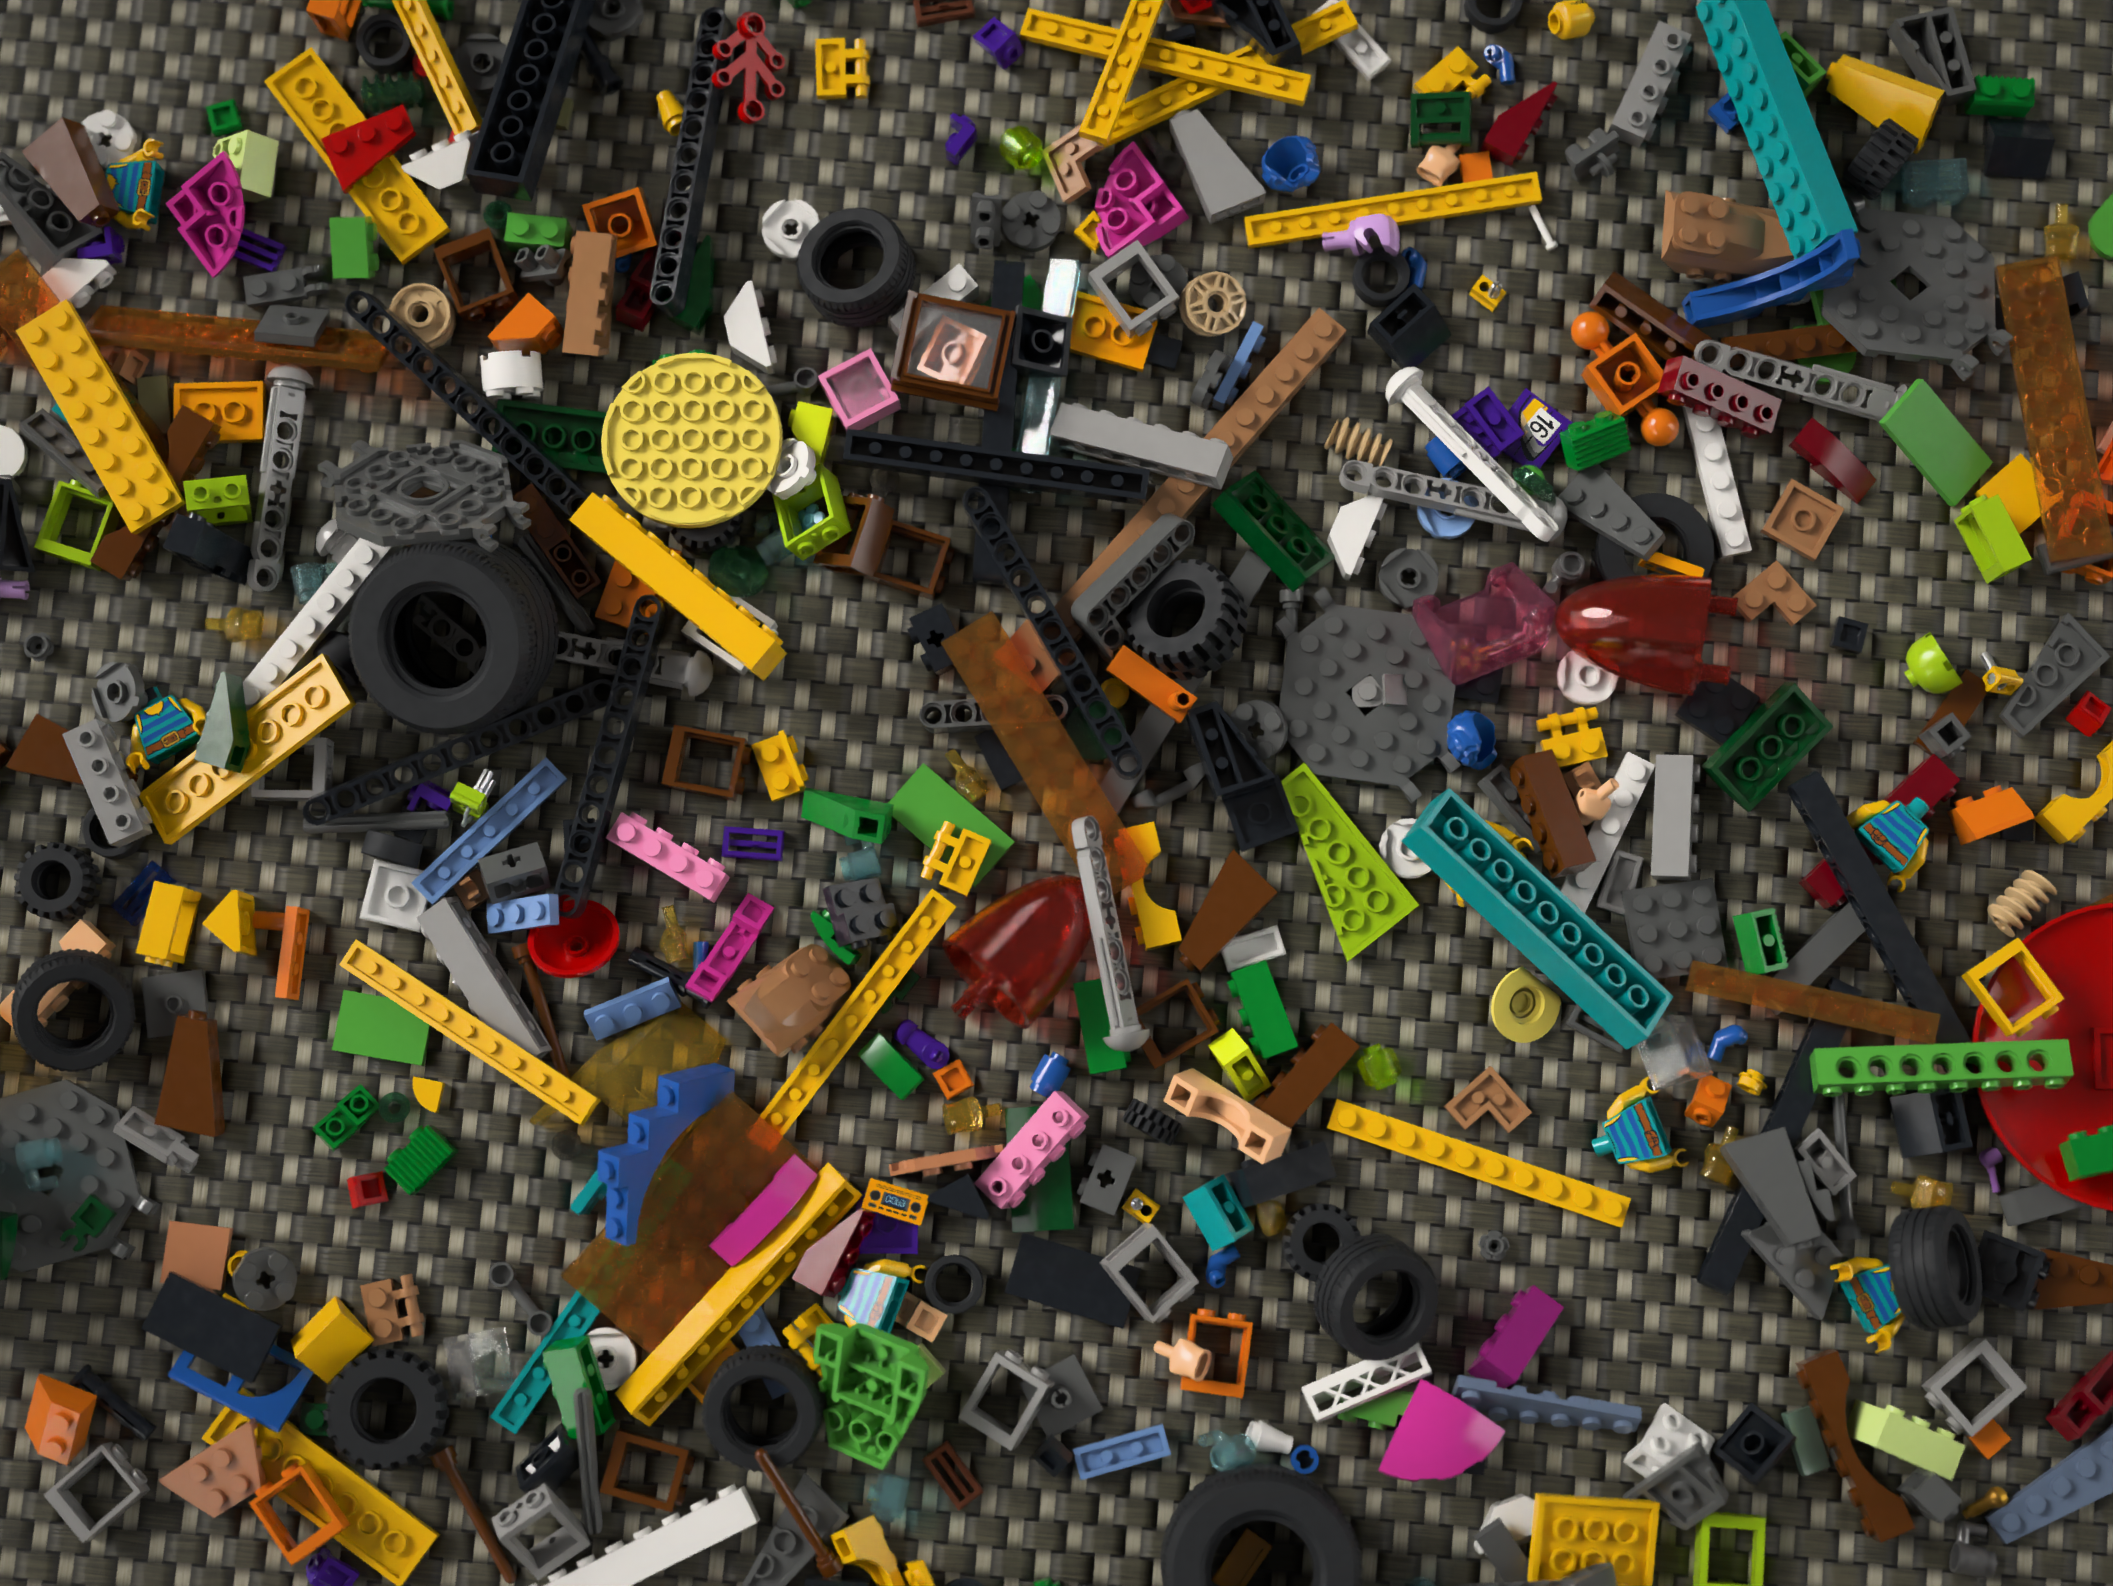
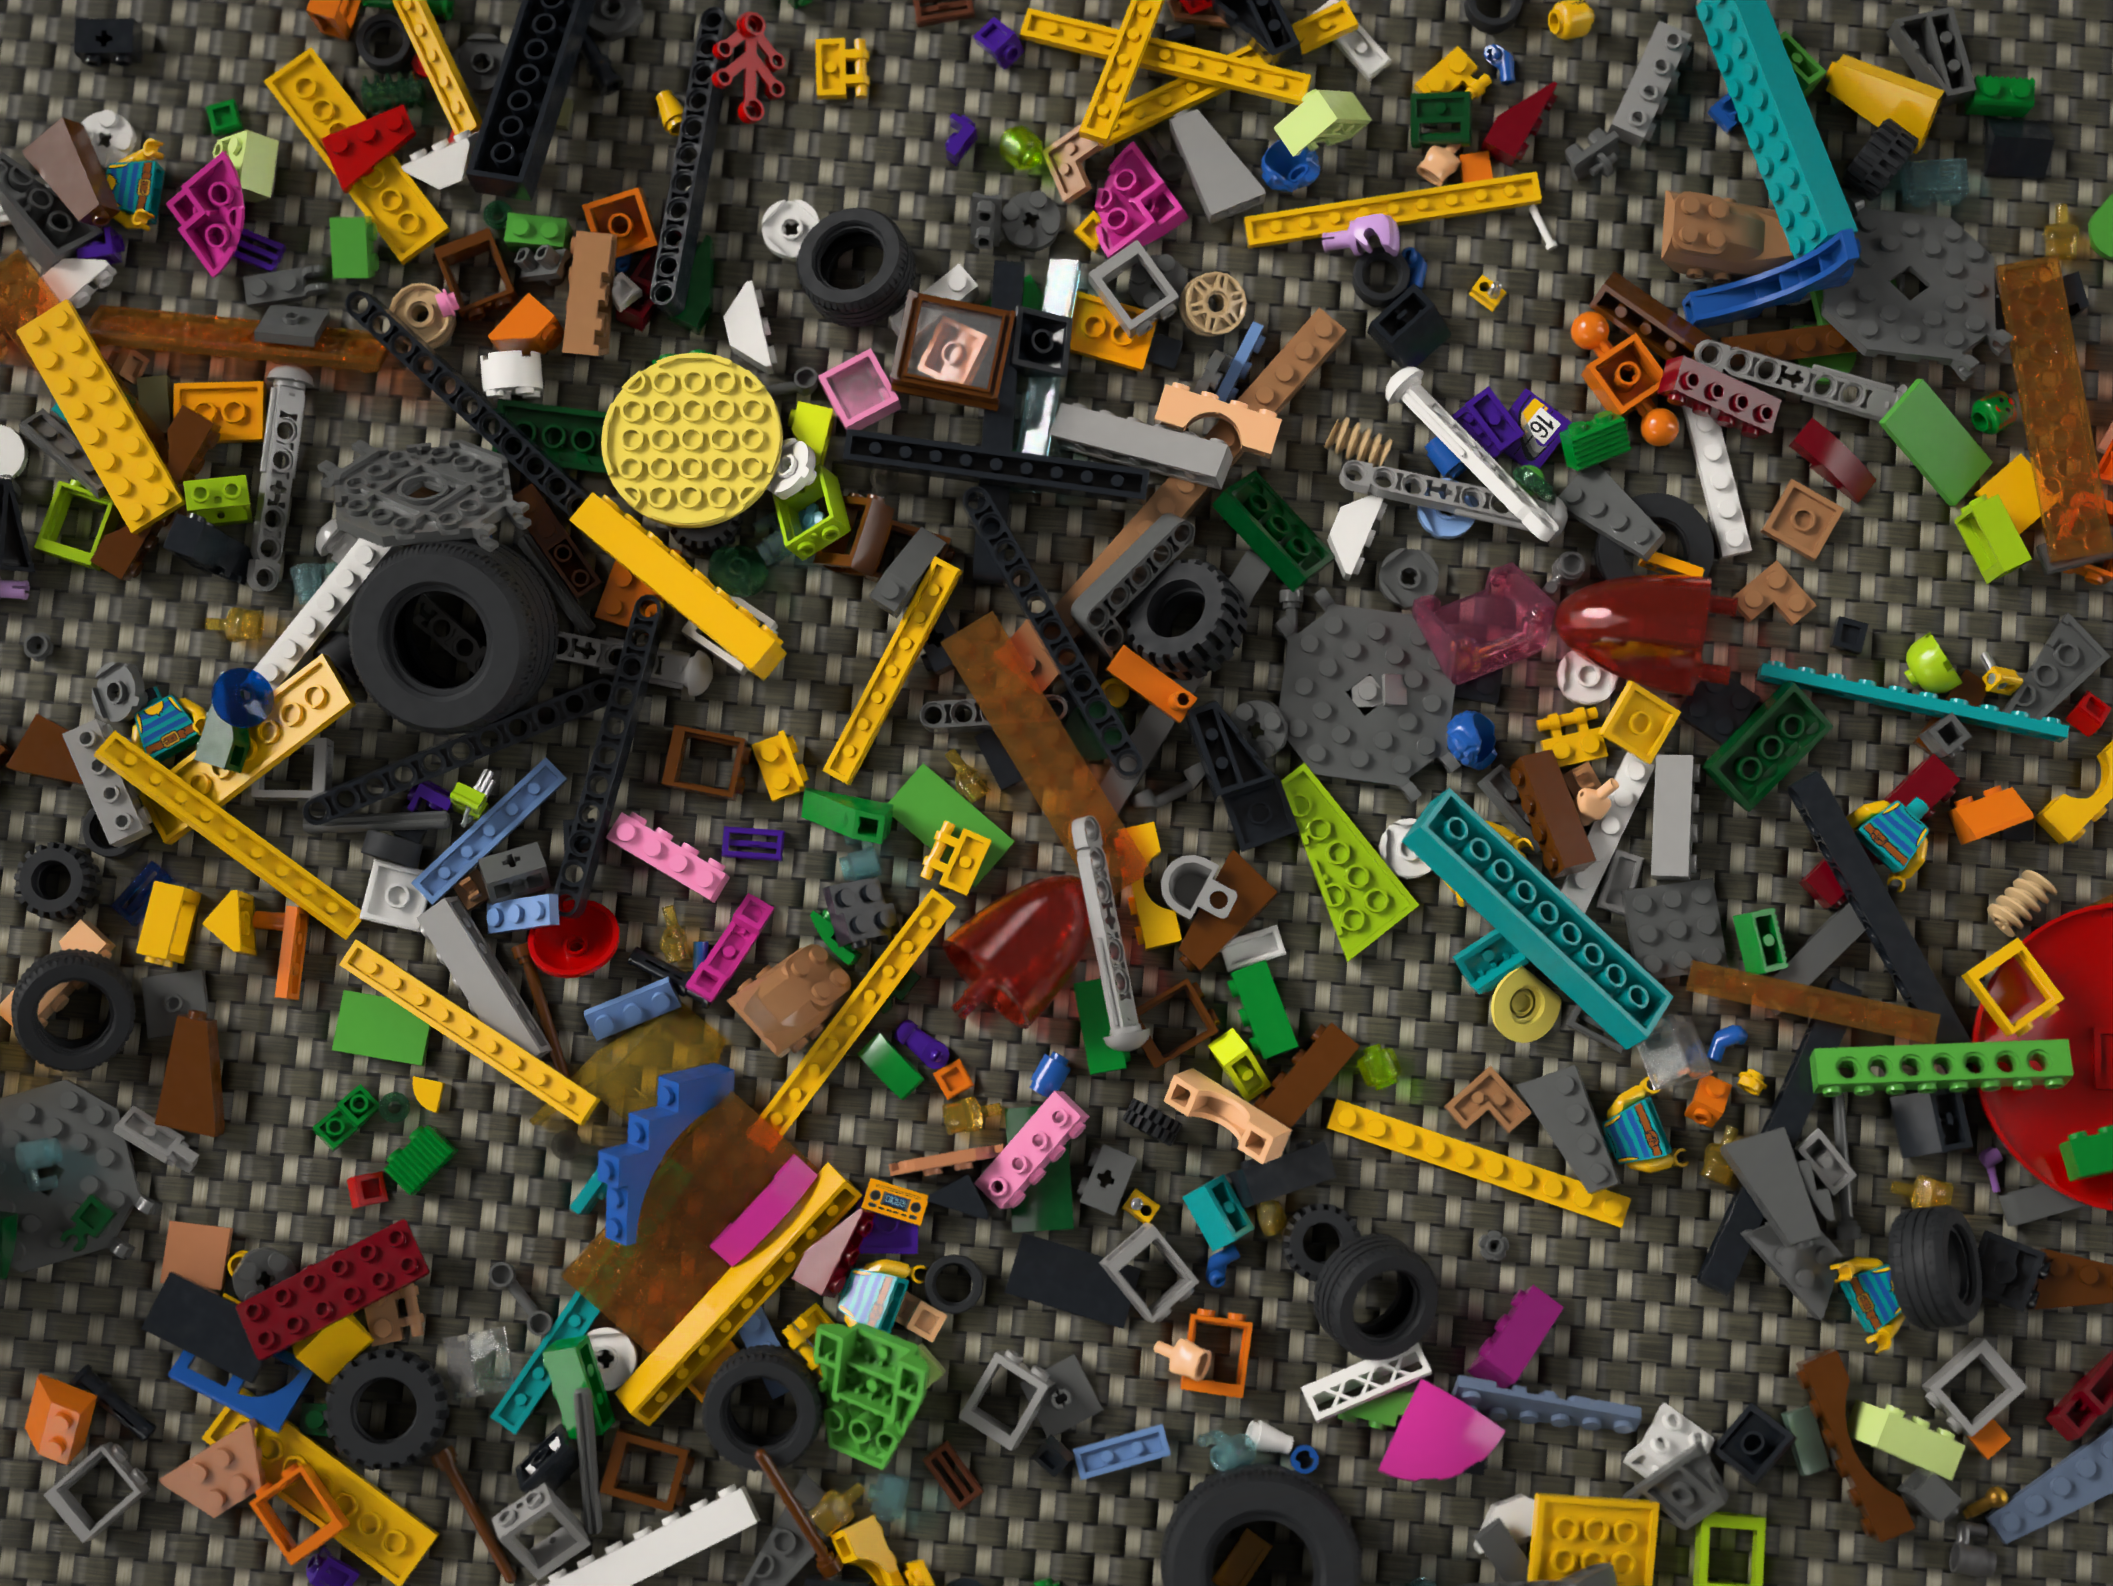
none -> black brick [74,18,143,67]
none -> yellow plate [94,730,362,940]
none -> clear blue dish [211,668,274,728]
none -> dark red bracket [236,1219,430,1361]
none -> bright pink plate [435,289,460,318]
none -> white tile [612,272,642,312]
none -> clear yellow piece [808,1482,866,1537]
none -> yellow tile [822,556,963,785]
none -> dark grey slope [869,527,947,619]
none -> light nougat arch [1154,382,1282,459]
none -> light grey container [1161,855,1237,920]
none -> yellowish green wedge [1274,89,1372,157]
none -> teal bracket [1453,929,1530,994]
none -> dark grey wedge [1516,1065,1621,1194]
none -> yellow tile [1598,681,1681,765]
none -> teal plate [1756,661,2070,743]
none -> green head [1971,390,2018,435]

